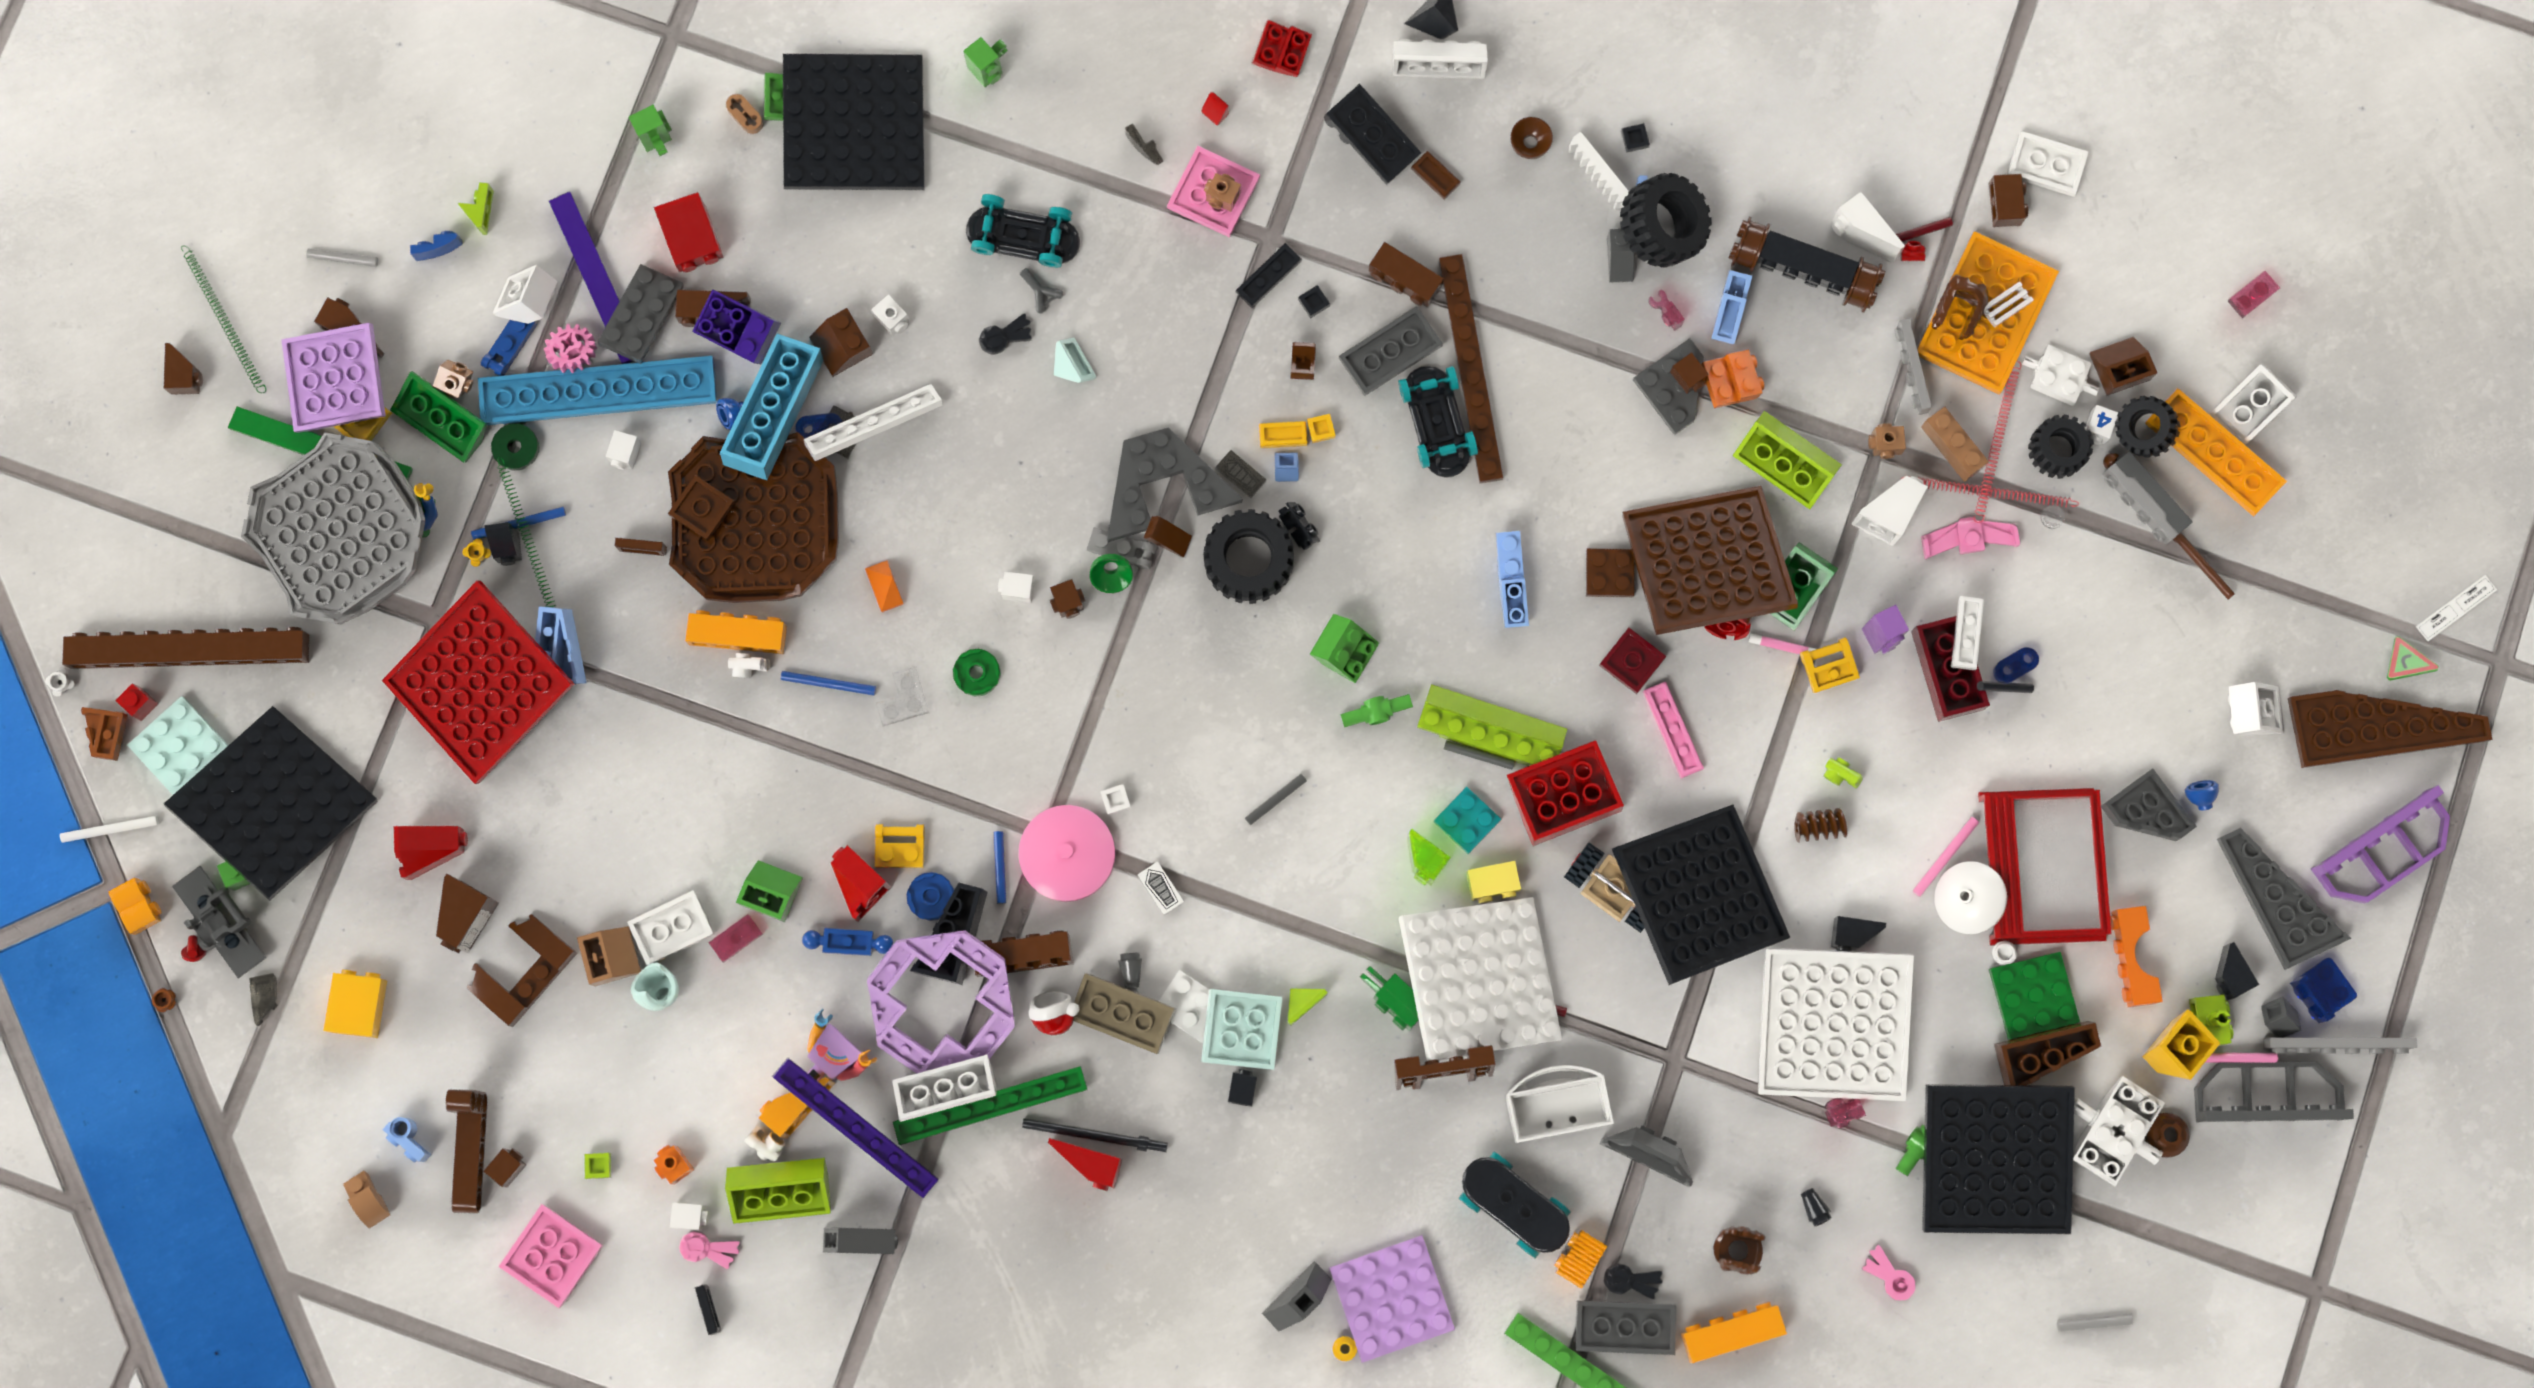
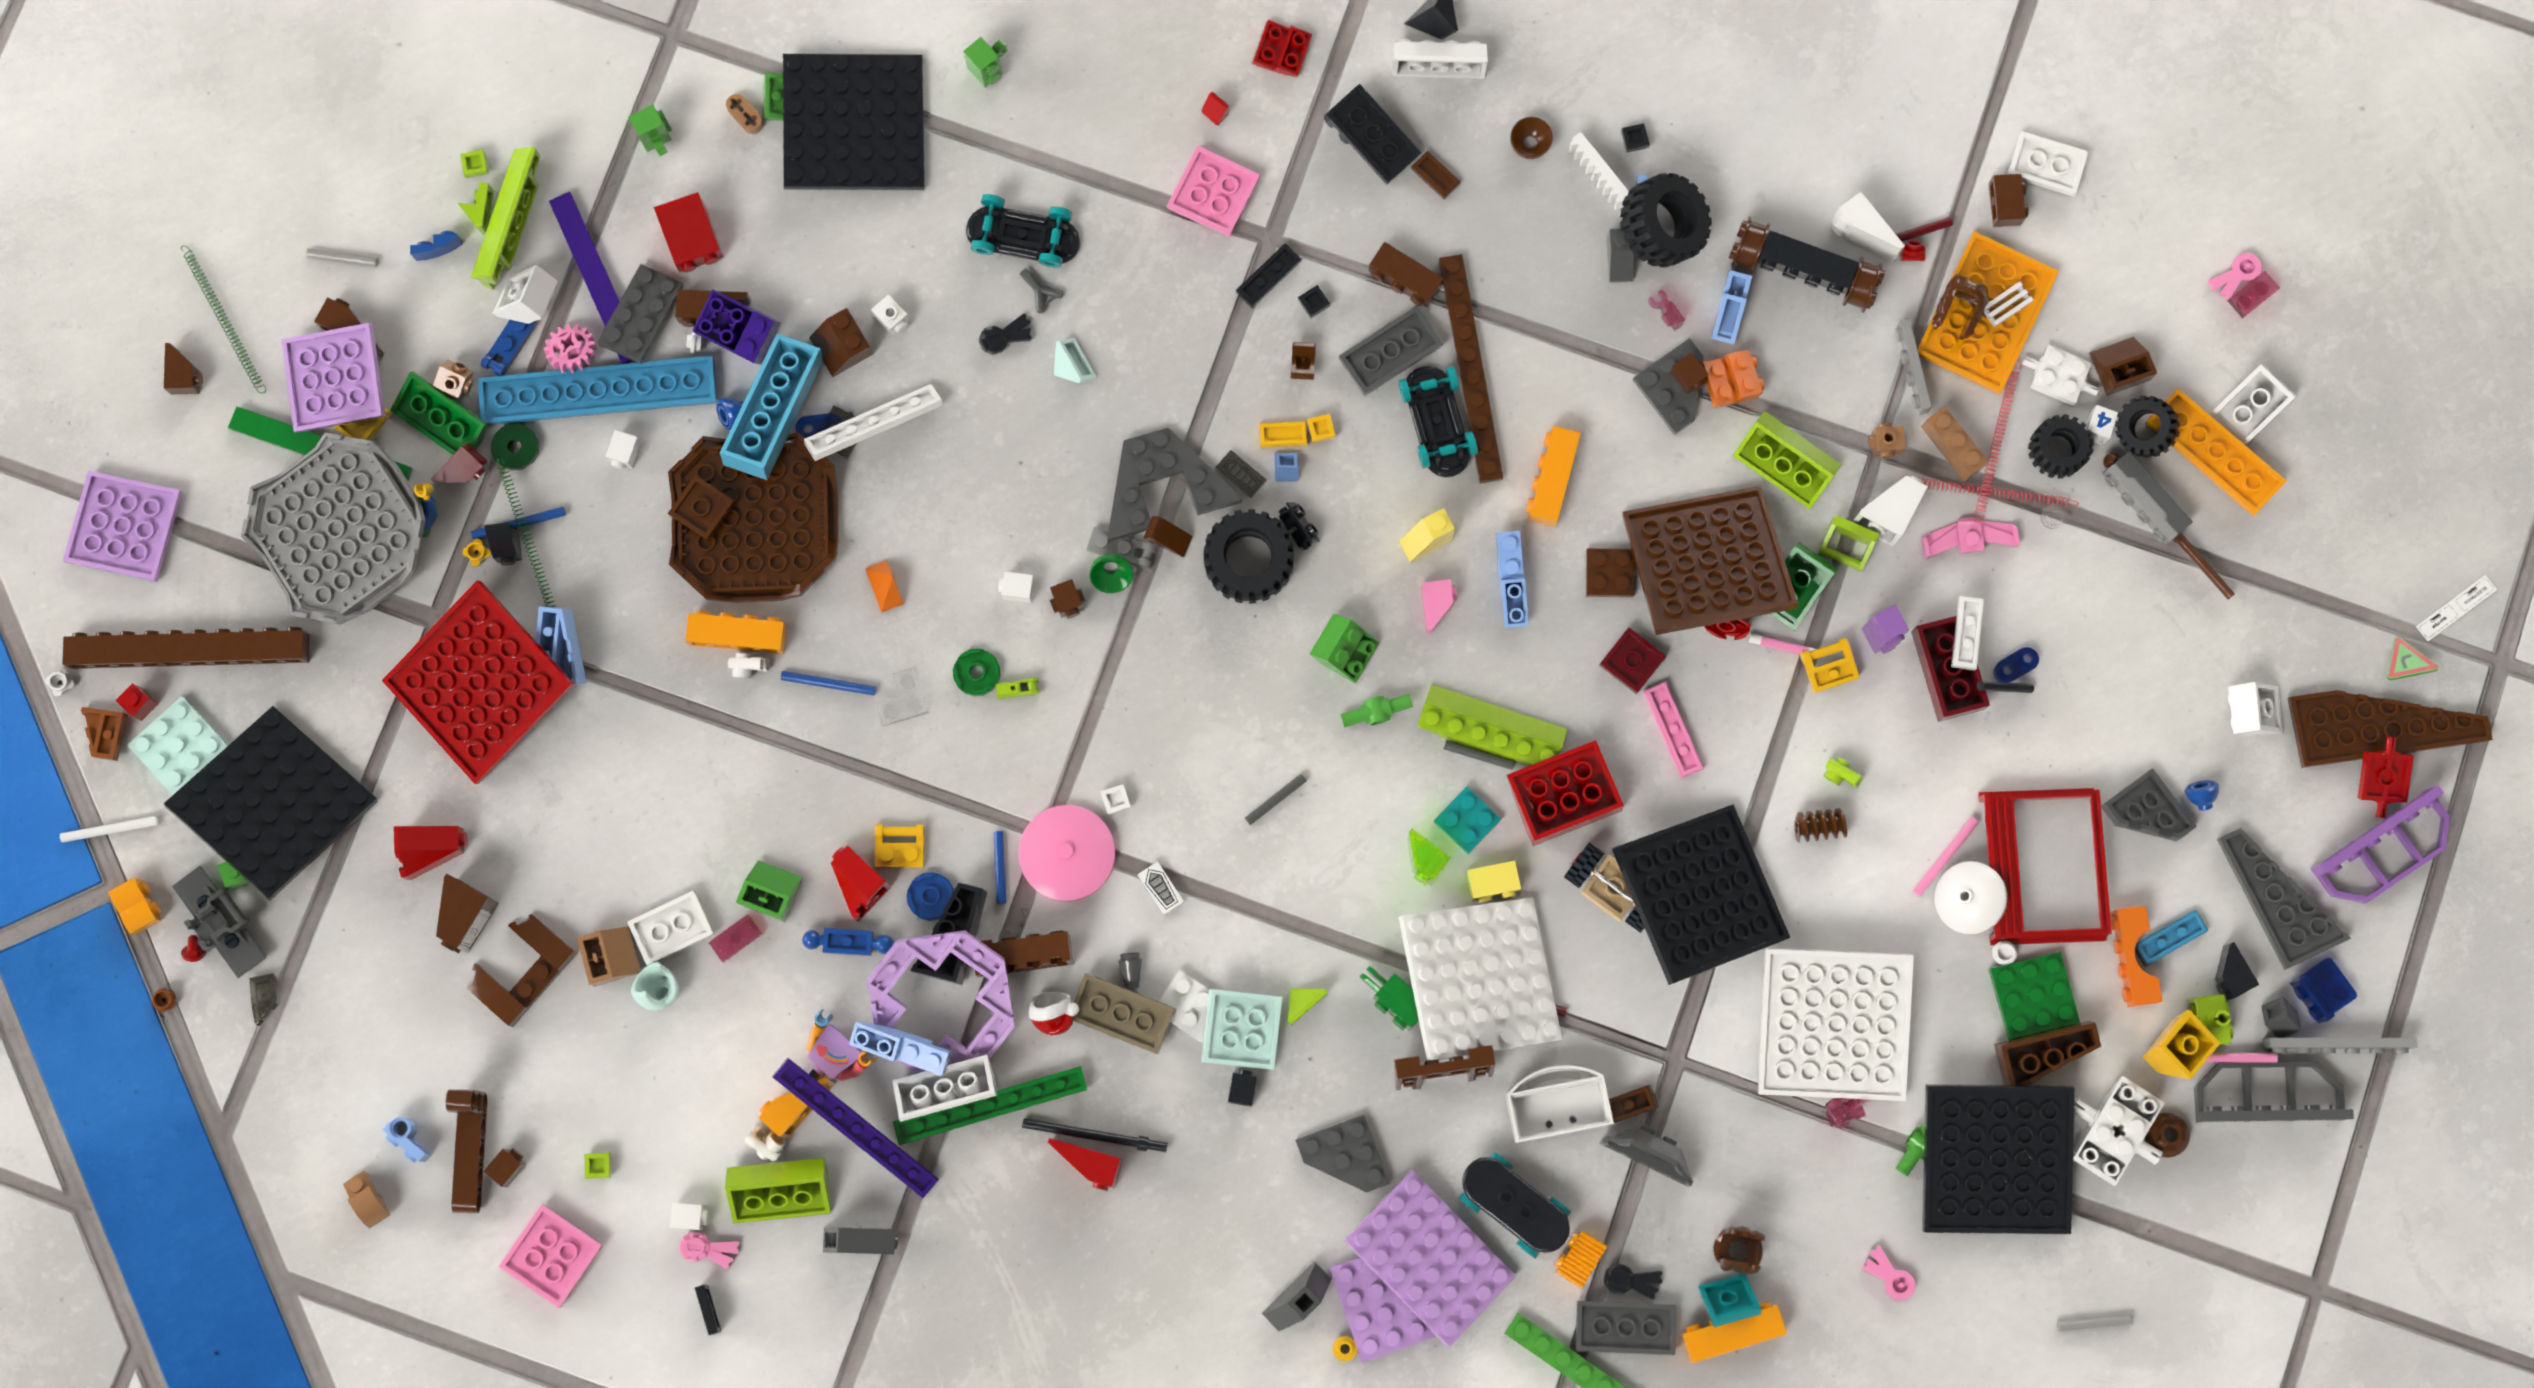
yellow brick [323,969,387,1038] -> none
reddish brown tile [614,538,667,556] -> none
orange brick [653,1145,694,1185] -> none
clear smoke slope [1125,123,1163,165] -> none
medium nougat brick [1204,173,1241,212] -> none
black cone [1800,1188,1832,1227] -> none
black slope [1831,916,1886,952] -> none
none -> lavender plate [63,471,183,582]
none -> slope [431,442,488,483]
none -> lime plate [460,149,489,178]
none -> lime slope [471,147,541,290]
none -> white plate [686,329,701,353]
none -> light blue slope [849,1021,951,1076]
none -> lime bar [996,678,1040,699]
none -> dark grey plate [1295,1115,1390,1193]
none -> lavender plate [1343,1170,1516,1347]
none -> light yellow slope [1399,508,1455,562]
none -> bright pink slope [1421,579,1457,634]
none -> light orange brick [1525,426,1581,527]
none -> reddish brown slope [1609,1084,1659,1123]
none -> teal plate [1698,1274,1761,1327]
none -> lime tile [1818,515,1879,572]
none -> dark azure tile [2135,910,2209,966]
none -> bright pink piece [2207,253,2261,300]
none -> red plate [2357,736,2414,818]

